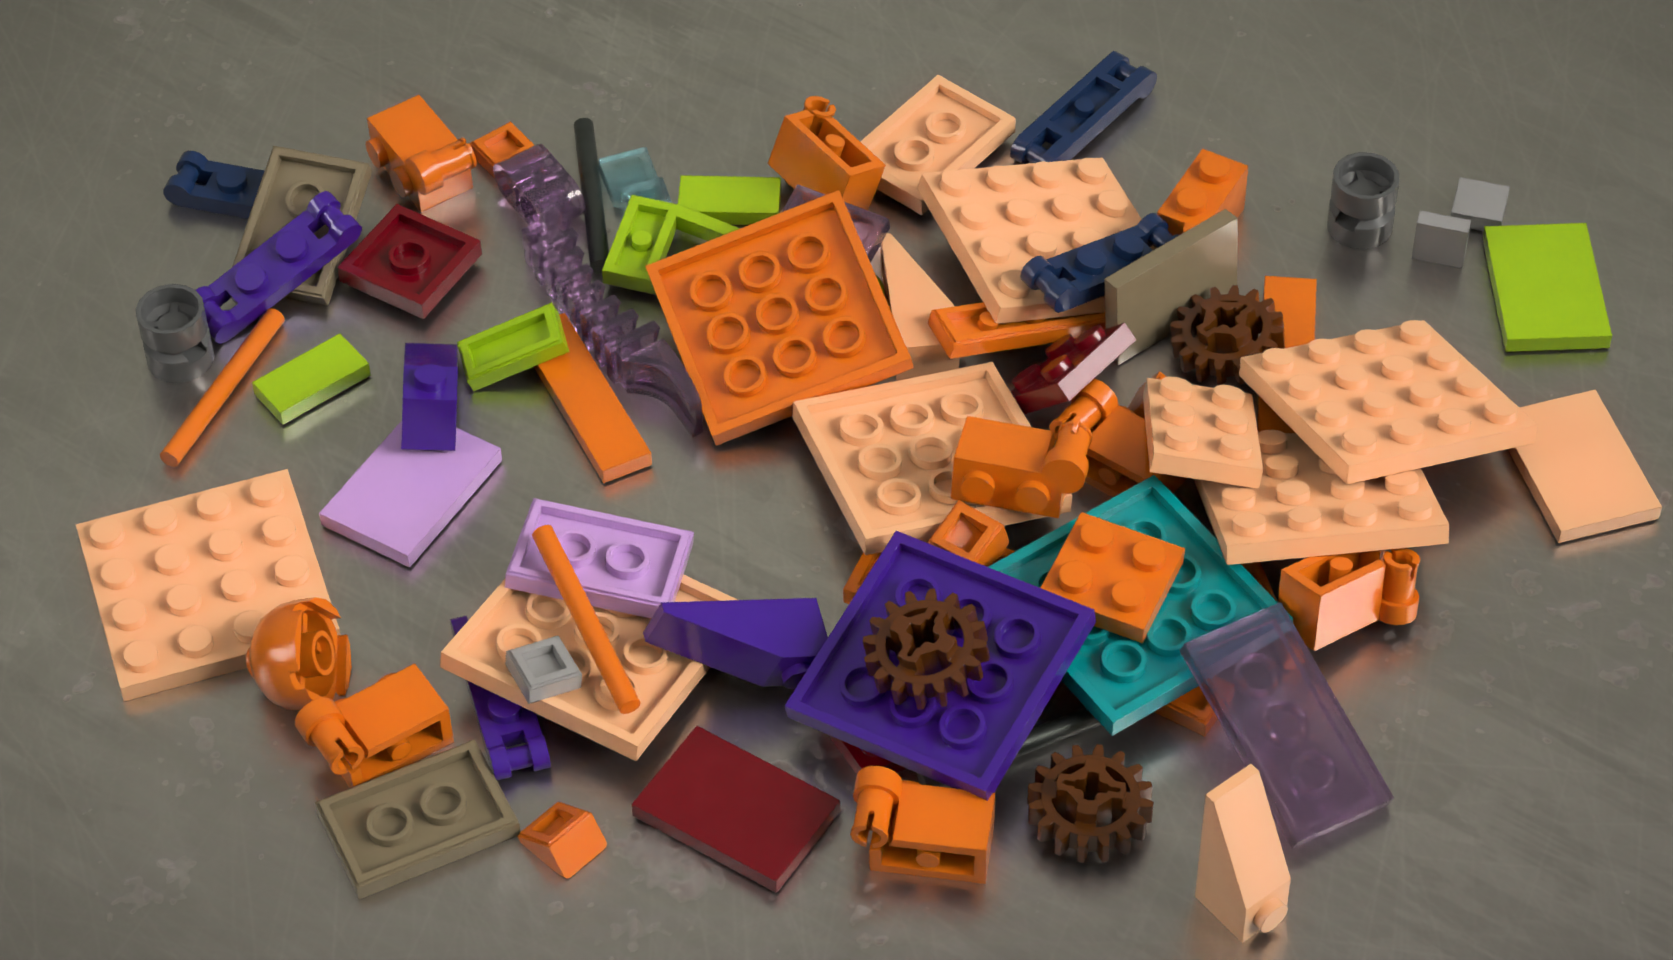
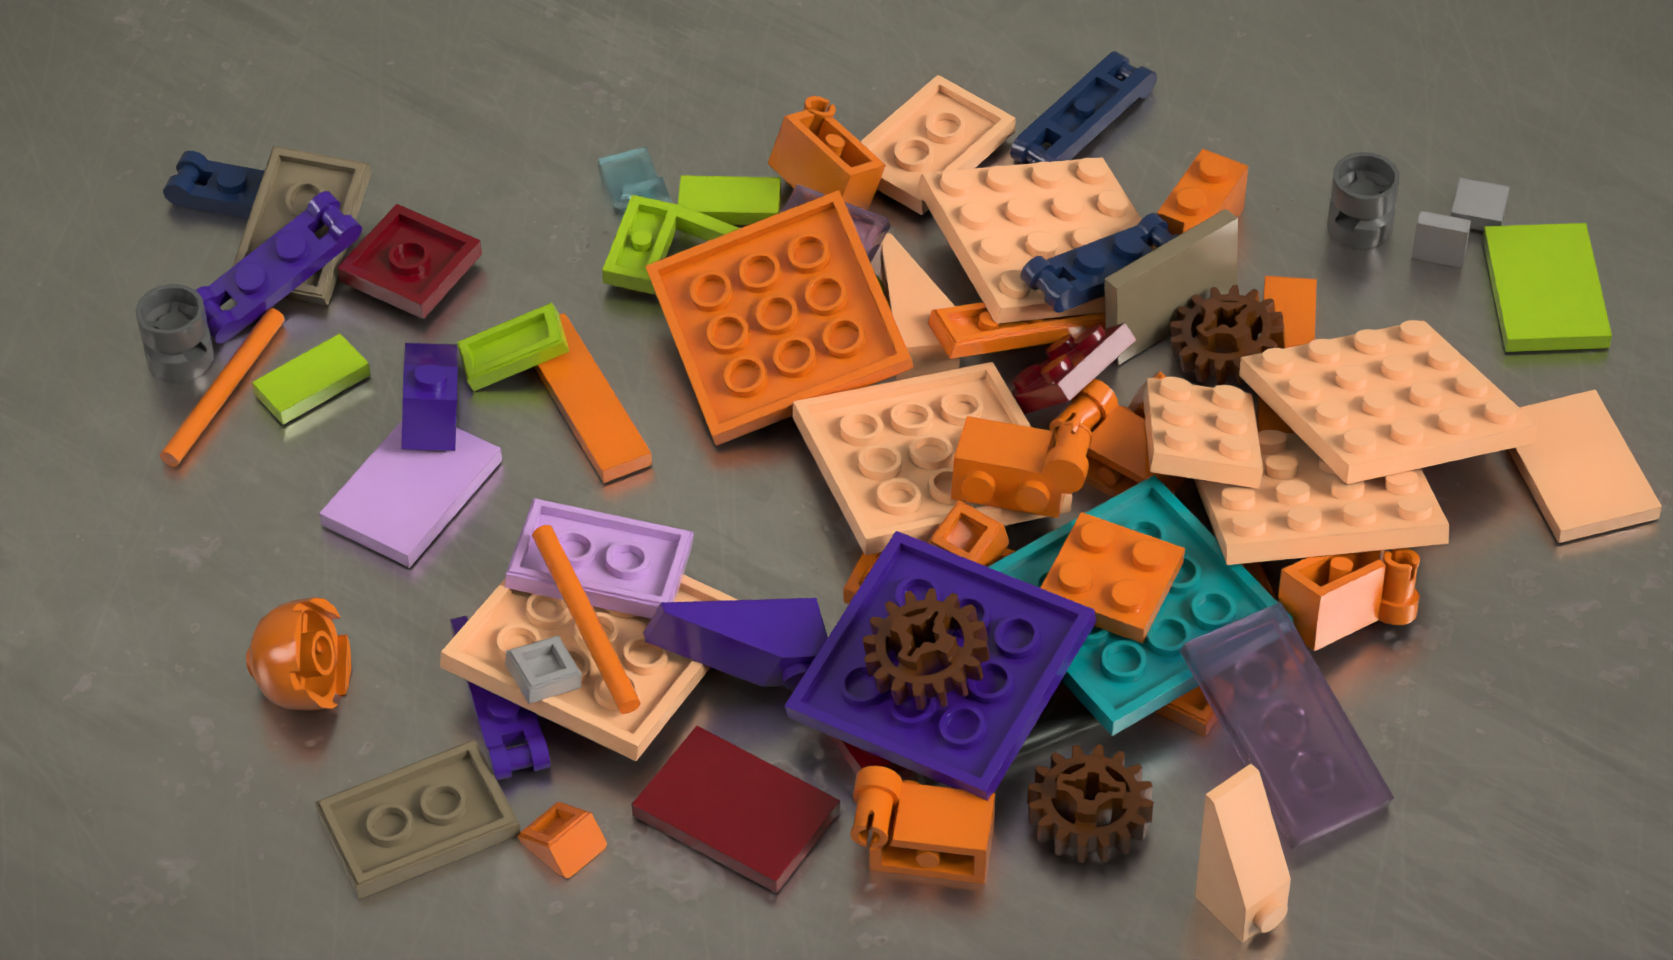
light nougat plate [75,469,341,702] -> none
orange hinge [294,663,454,788] -> none
orange hinge [365,95,477,212] -> none
orange tile [470,121,540,183] -> none
clear purple piece [493,144,703,438] -> none
pearl dark grey bar [574,118,609,274] -> none

